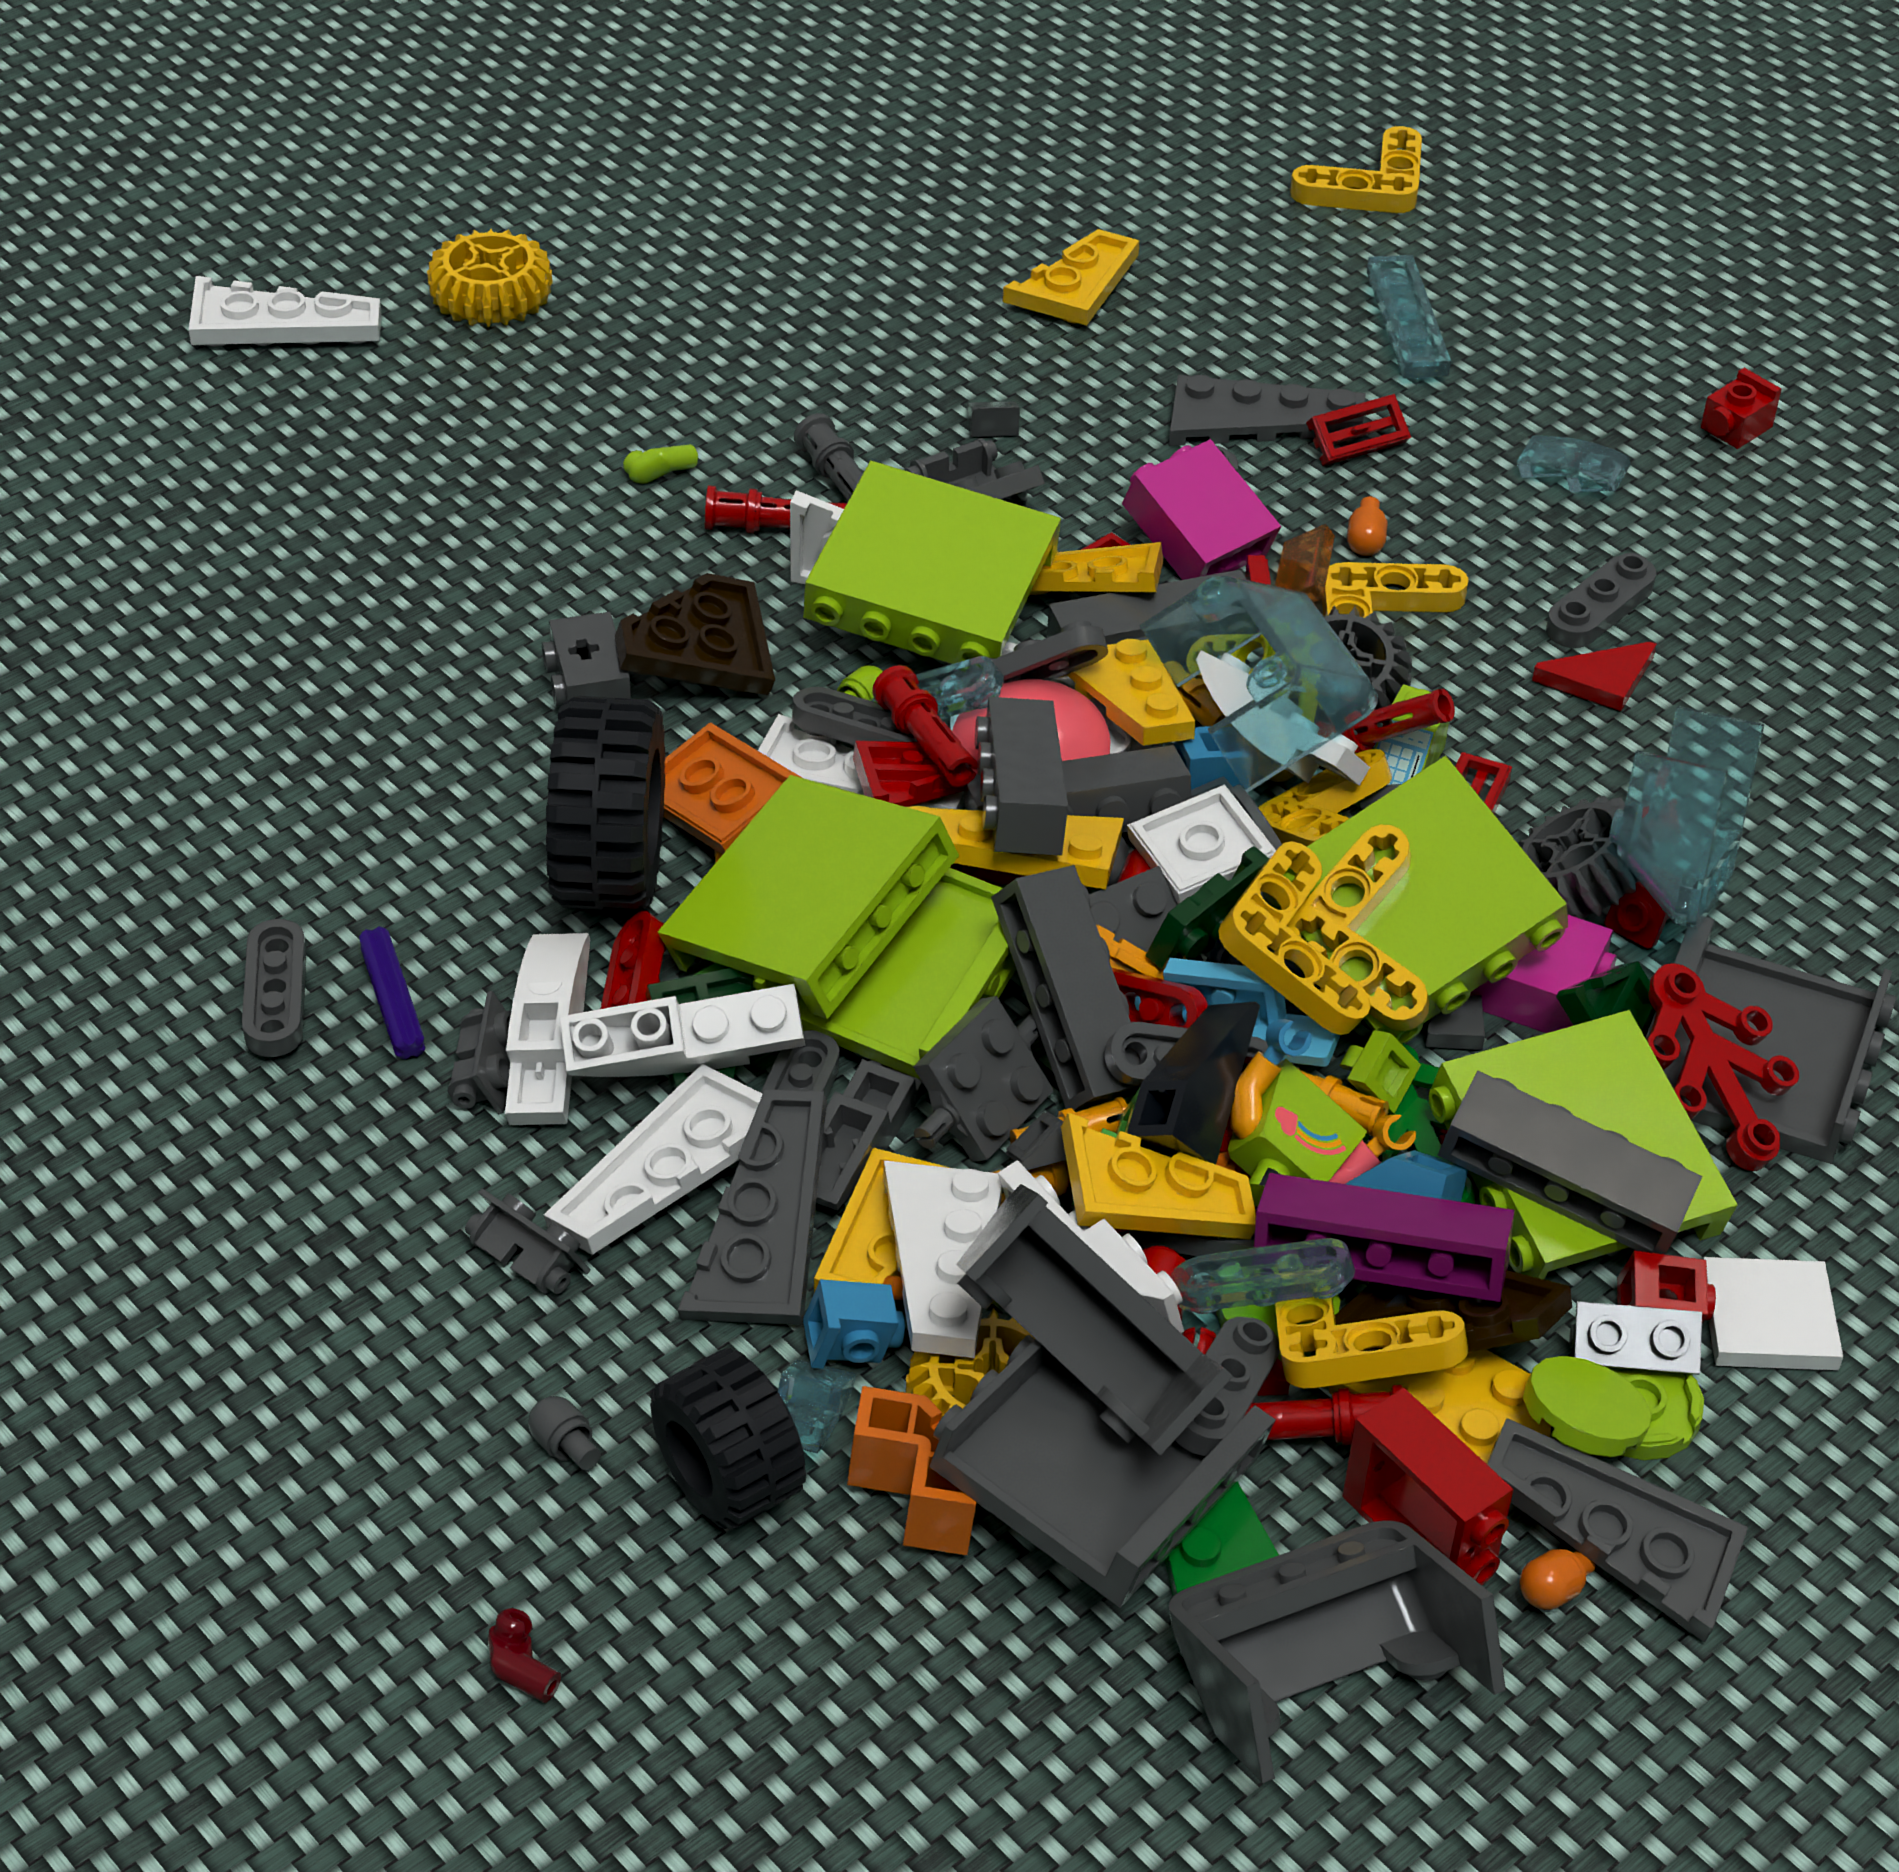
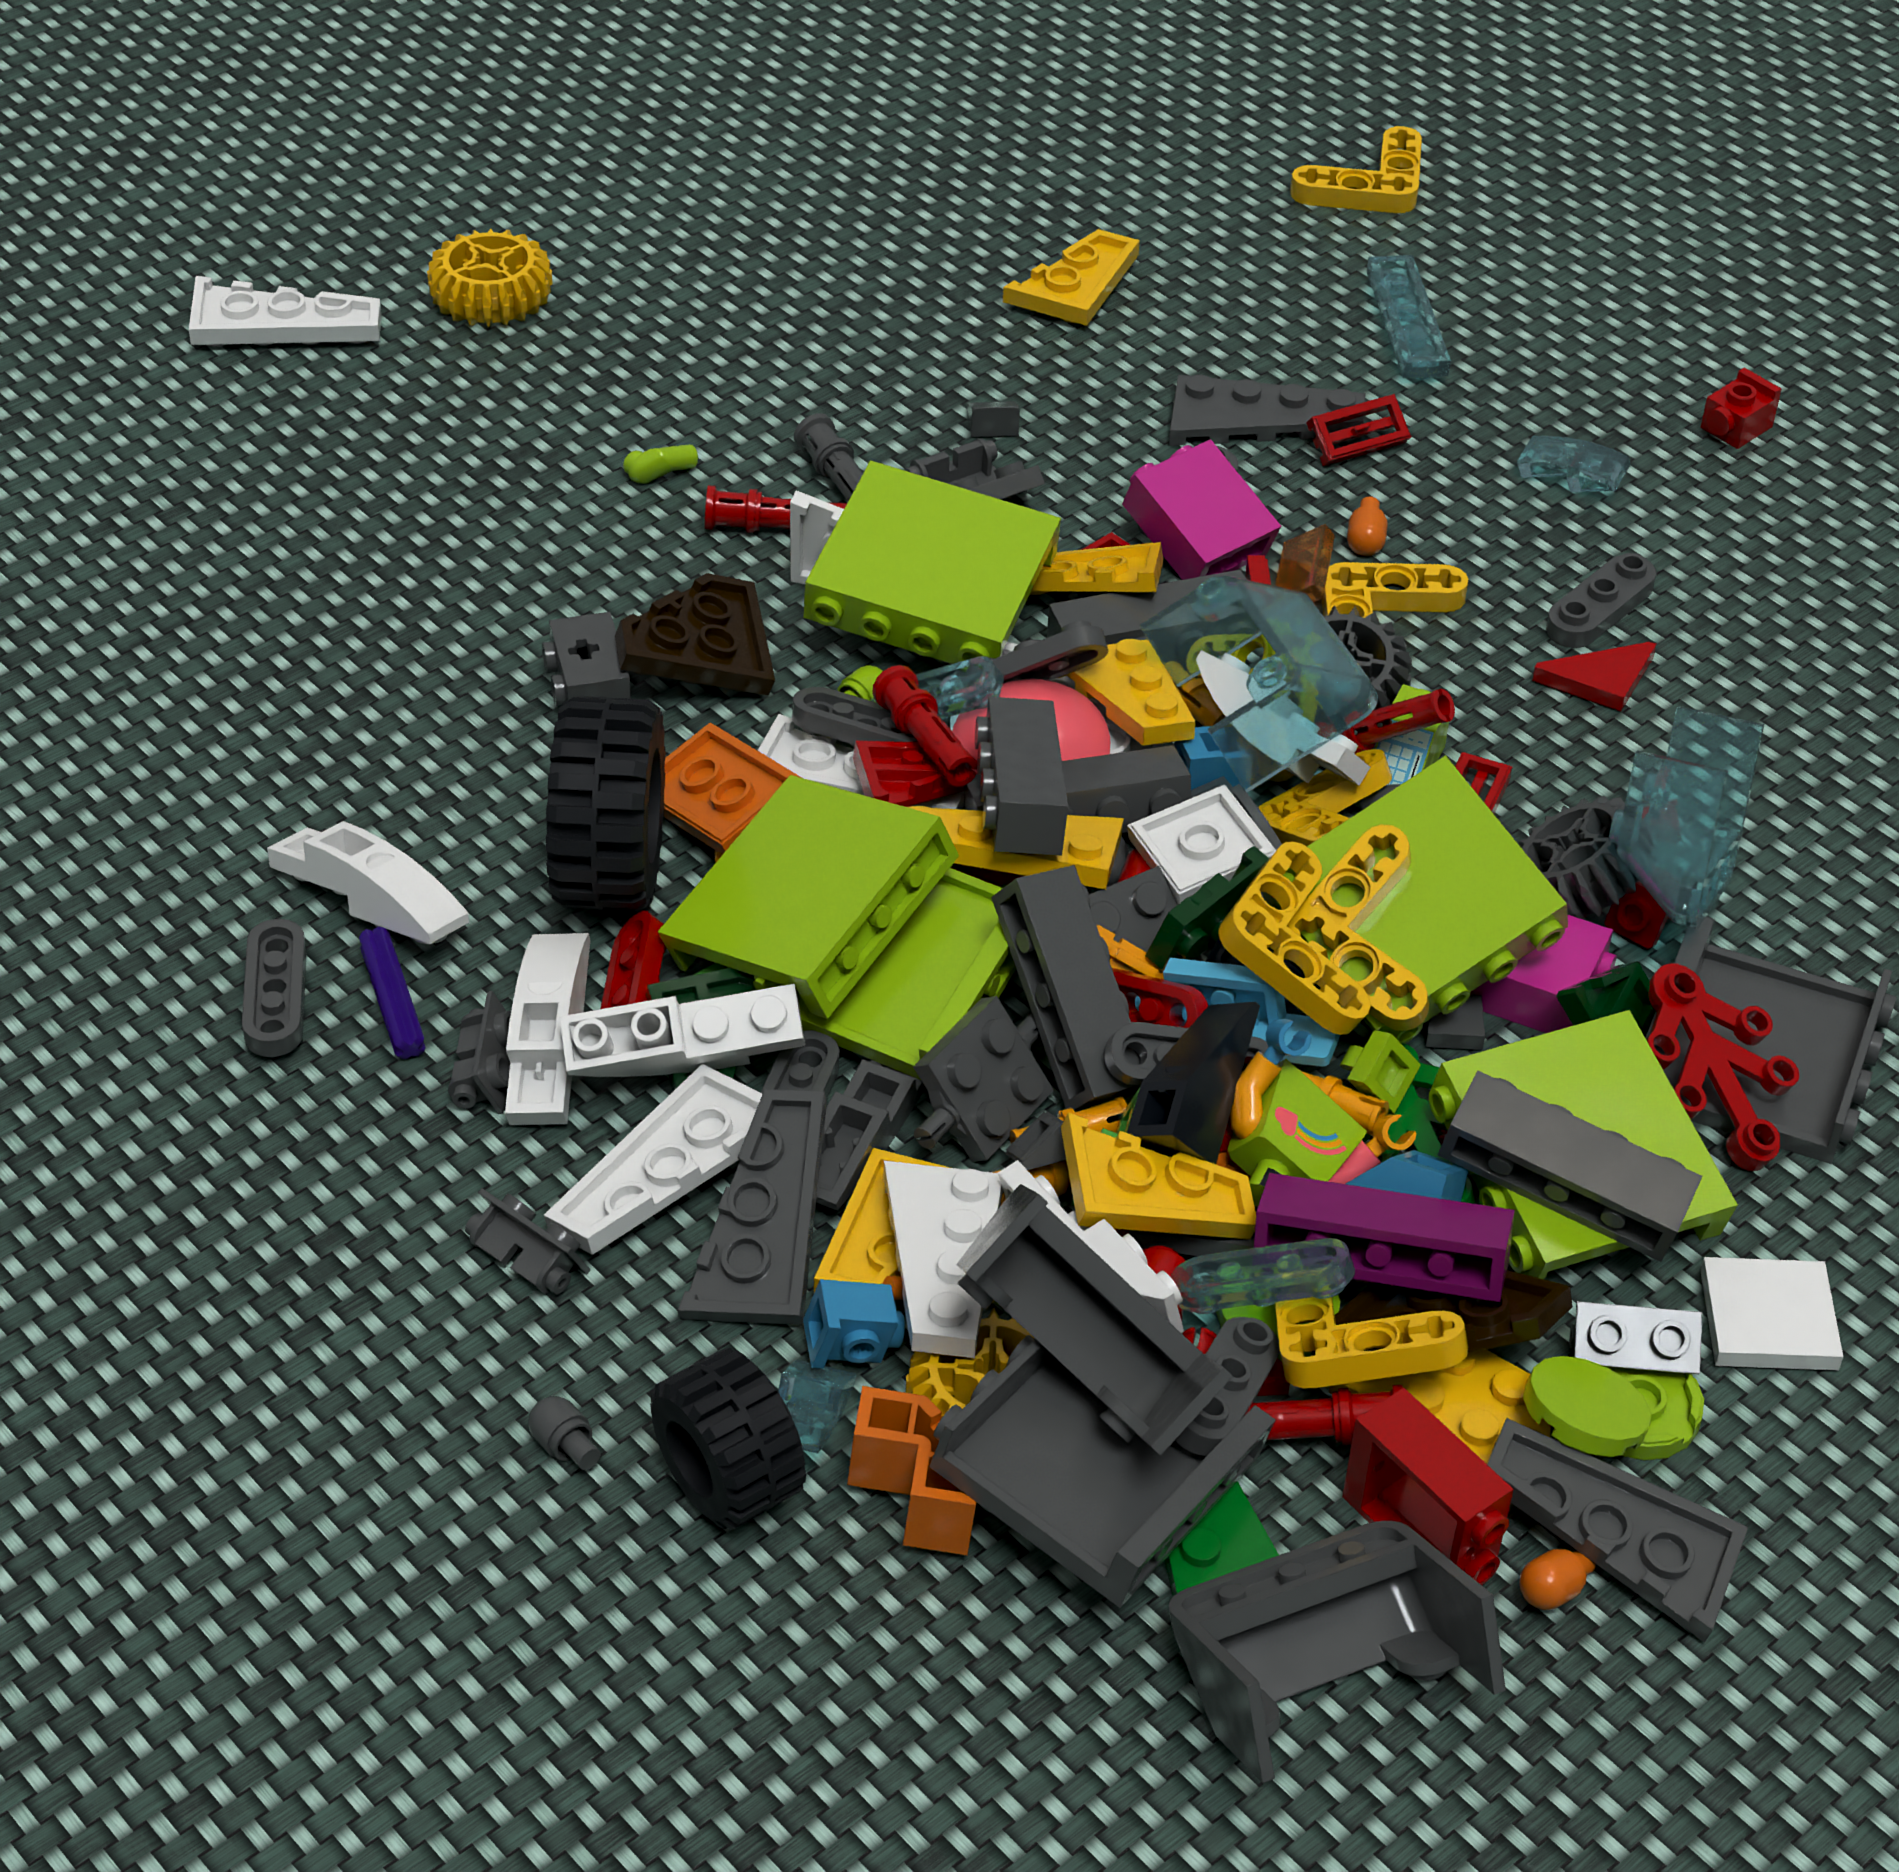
dark red arm [487,1608,561,1703] -> none
red brick [1617,1250,1716,1324] -> none
none -> white slope [267,821,469,944]

